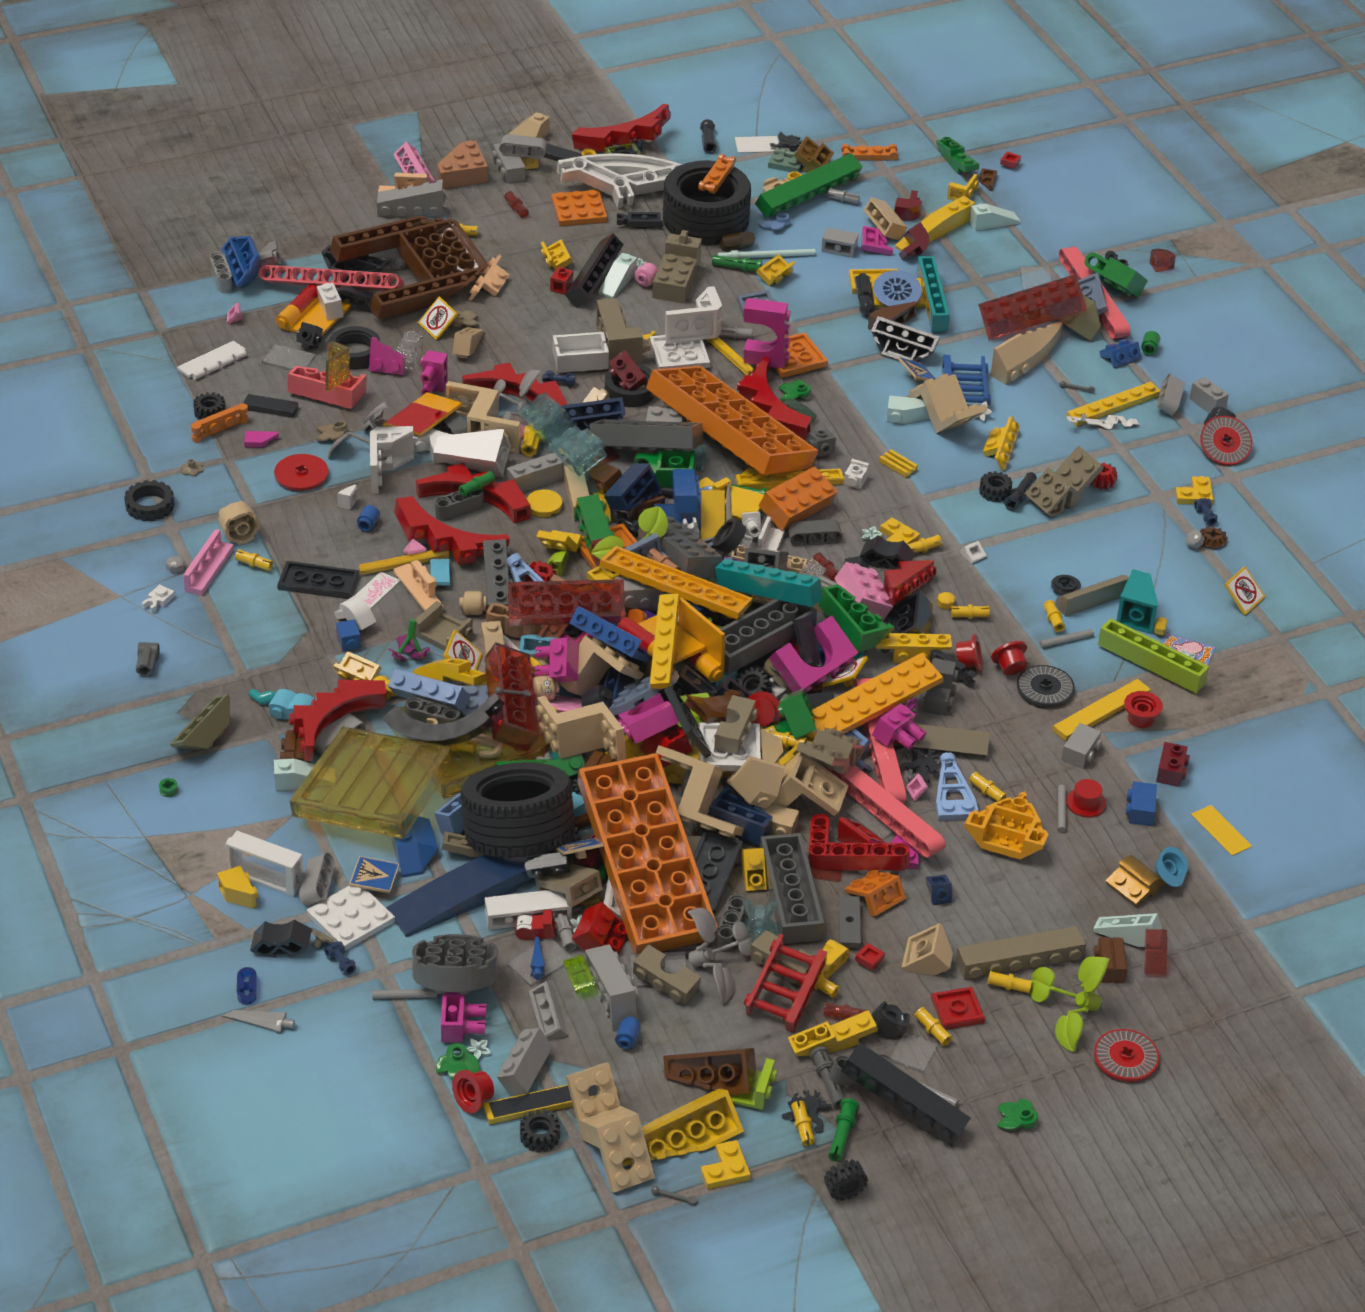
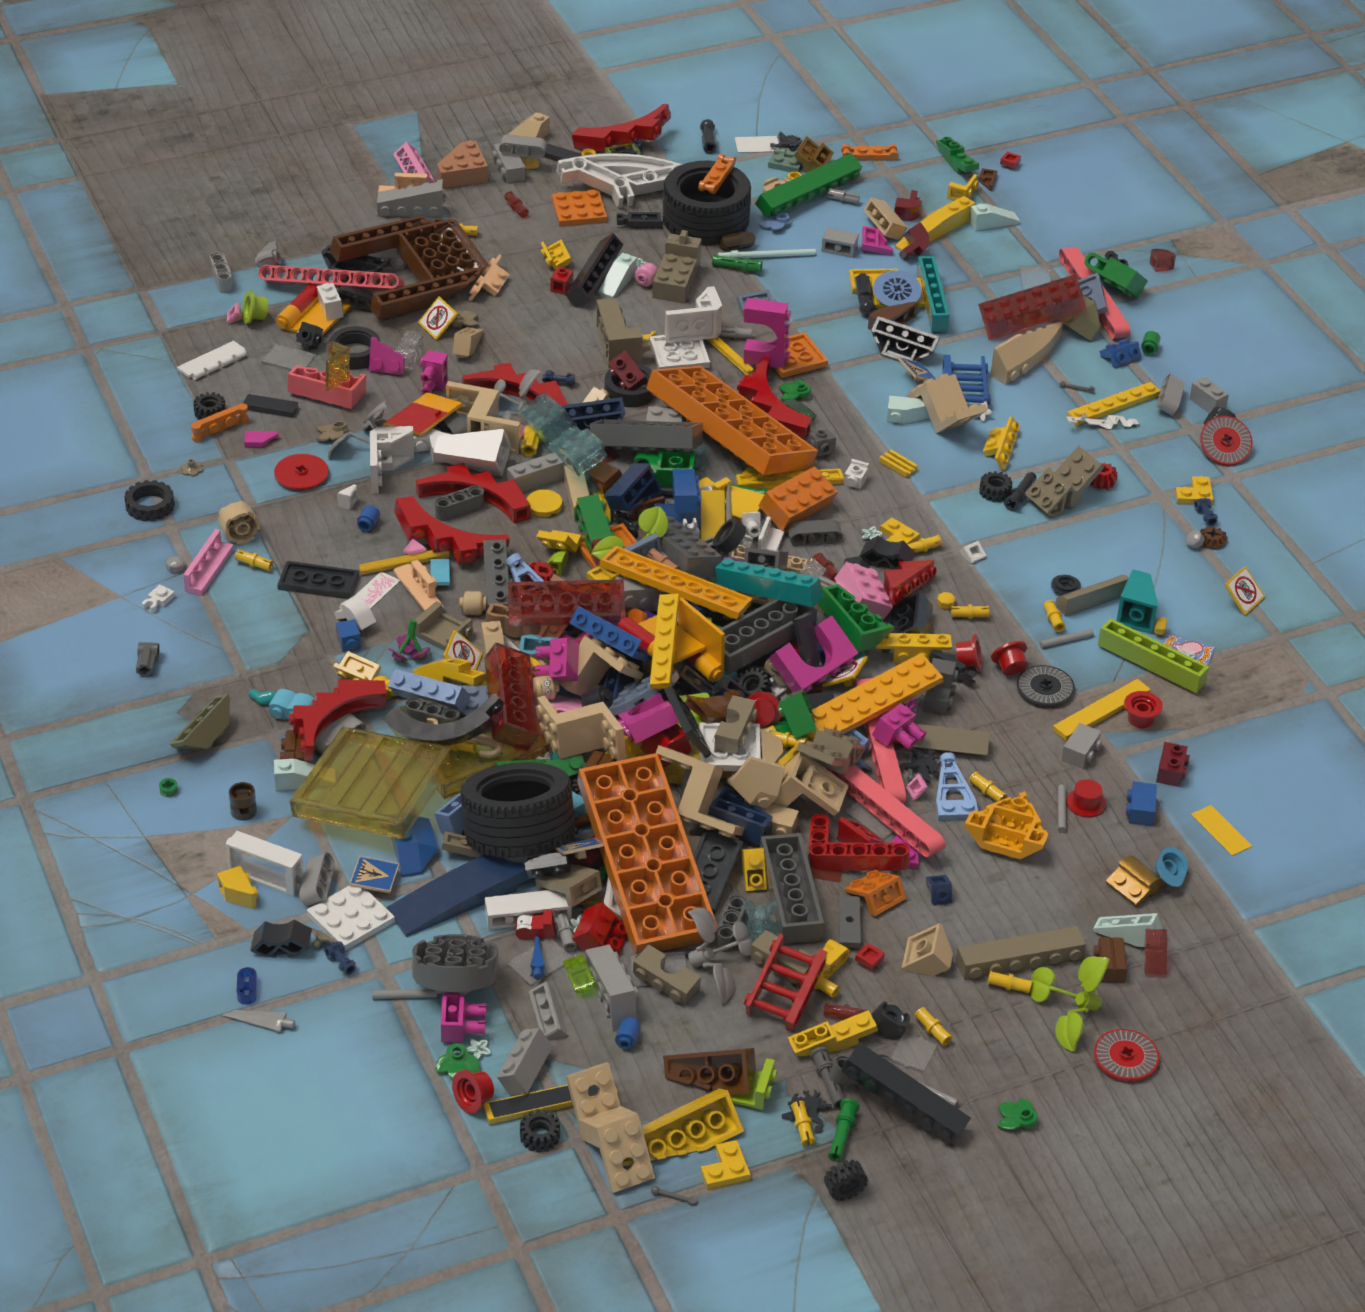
blue wedge [221,236,260,288] -> none
green pin [459,471,495,496] -> none
dark grey hinge [495,687,531,698] -> none
white piece [553,332,609,373] -> none
yellow bracket [756,254,796,286] -> none
red tile [931,987,985,1030] -> none
none -> dark brown wheel [229,782,257,821]
none -> lime piece [242,290,268,324]

